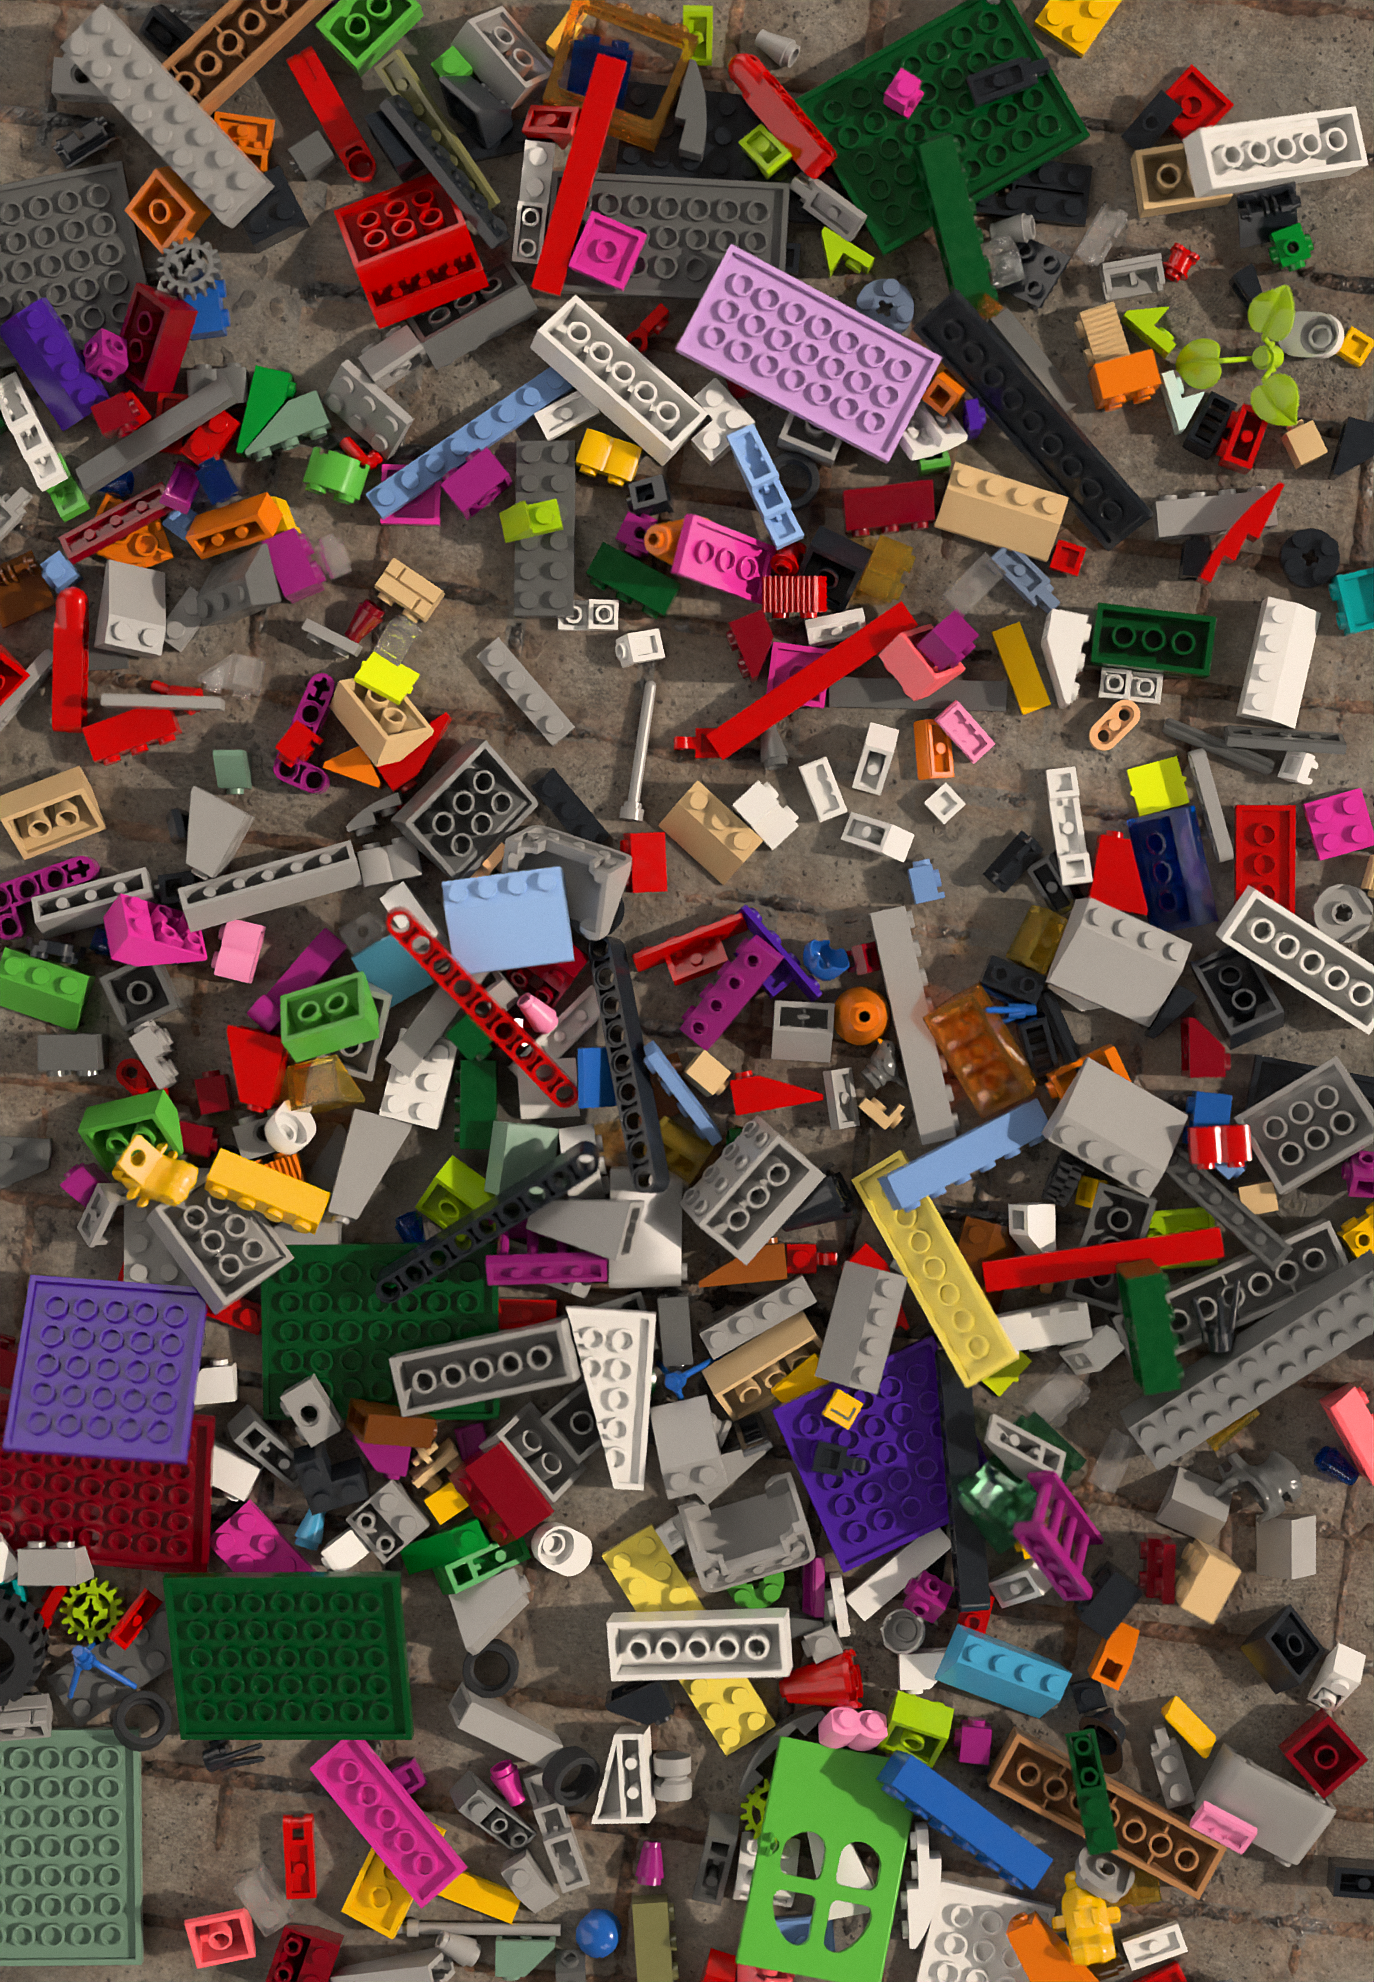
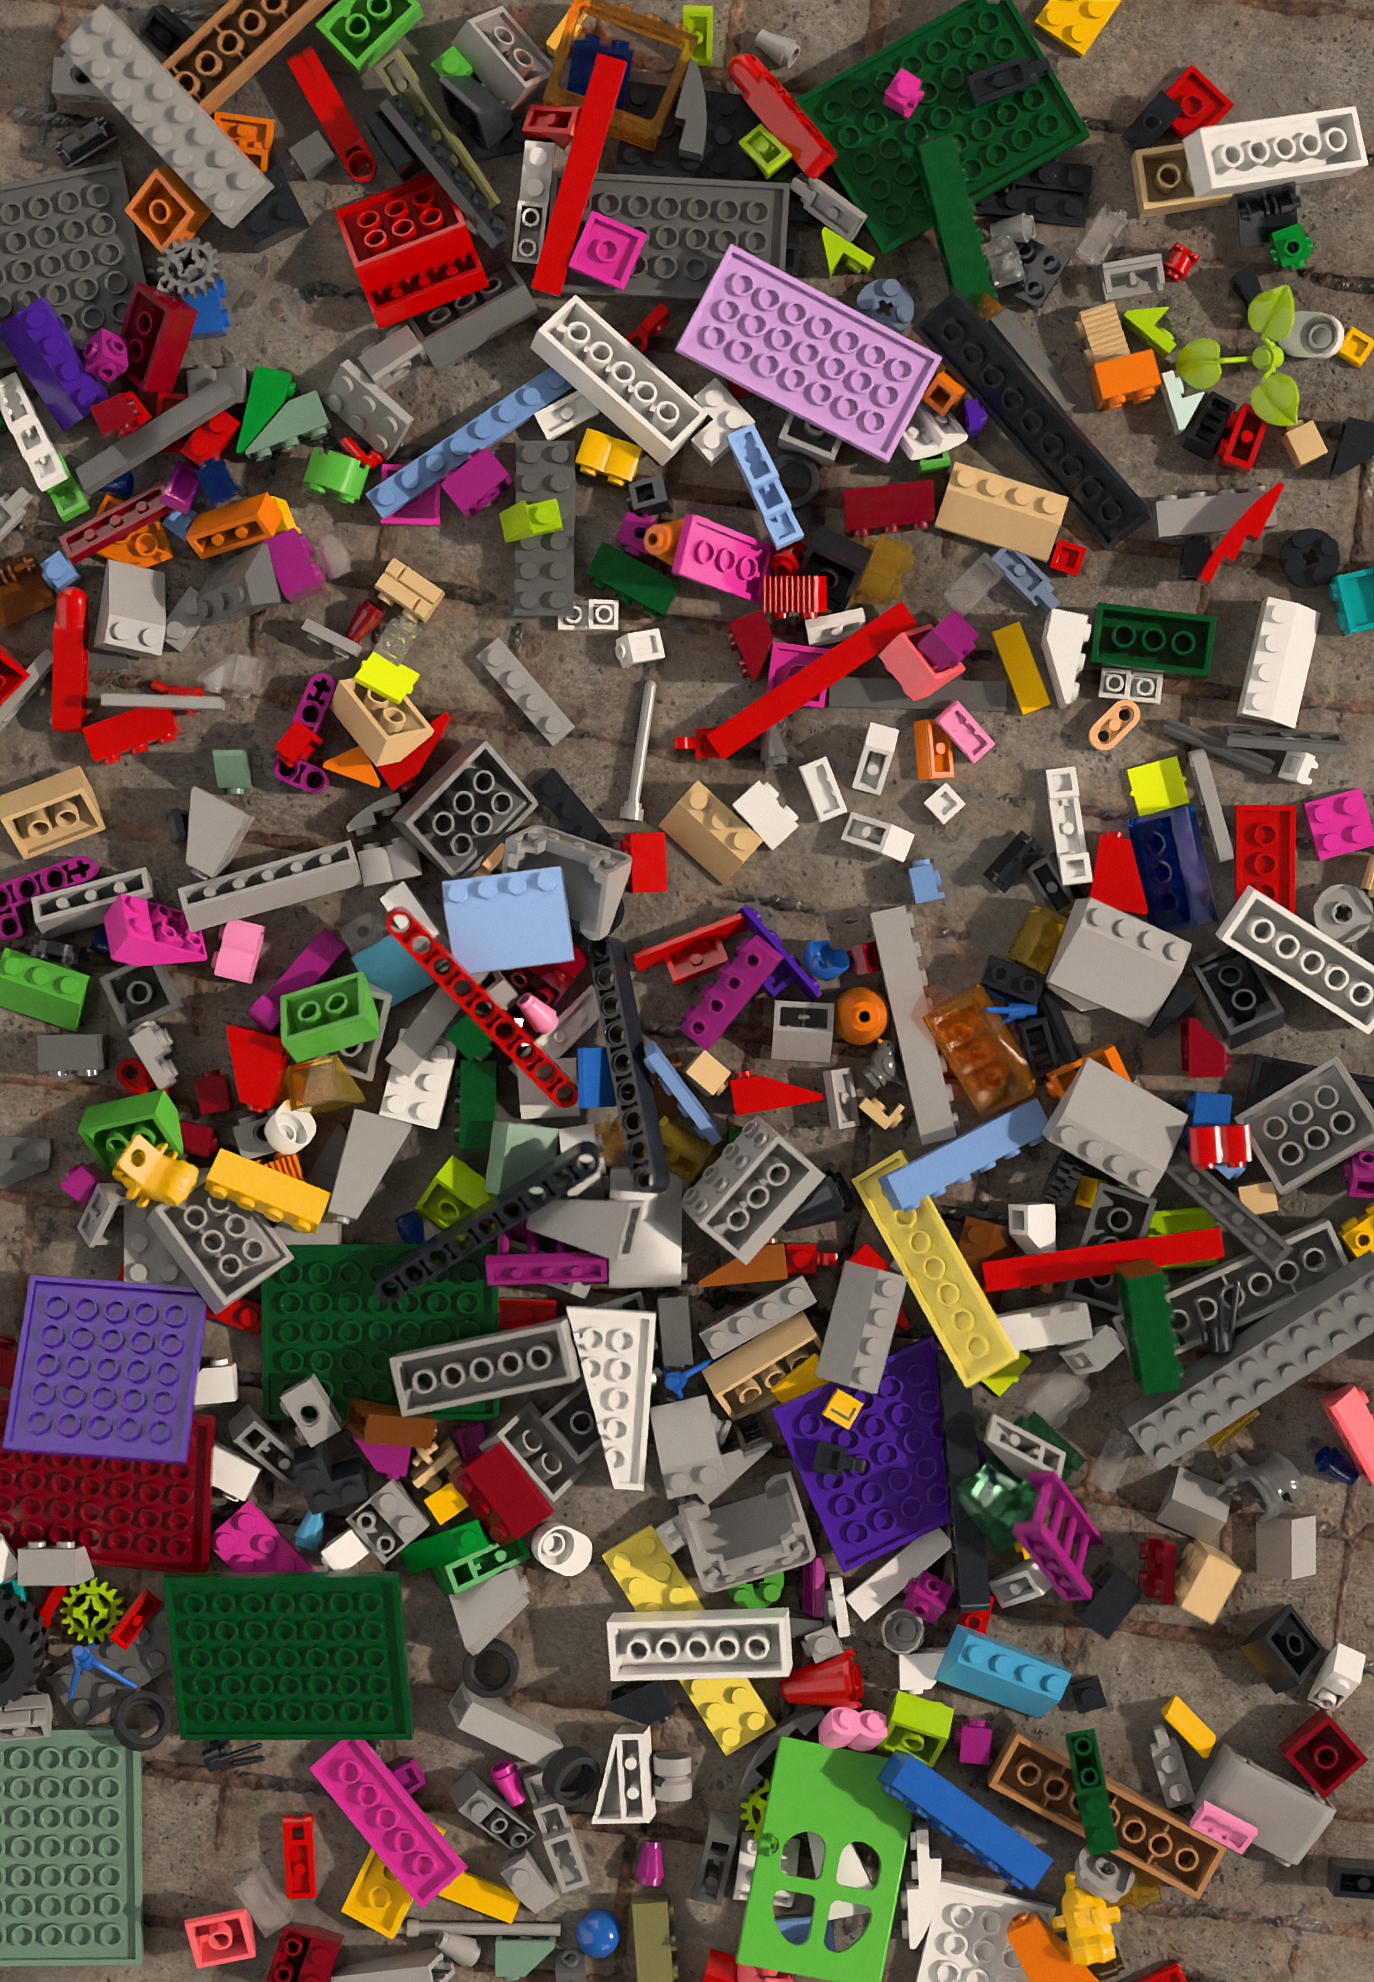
black brick [154,870,199,905] -> none
black piece [1079,1707,1126,1774] -> none
orange slope [1087,1622,1140,1691] -> none
white plate [1121,1920,1188,1971] -> none

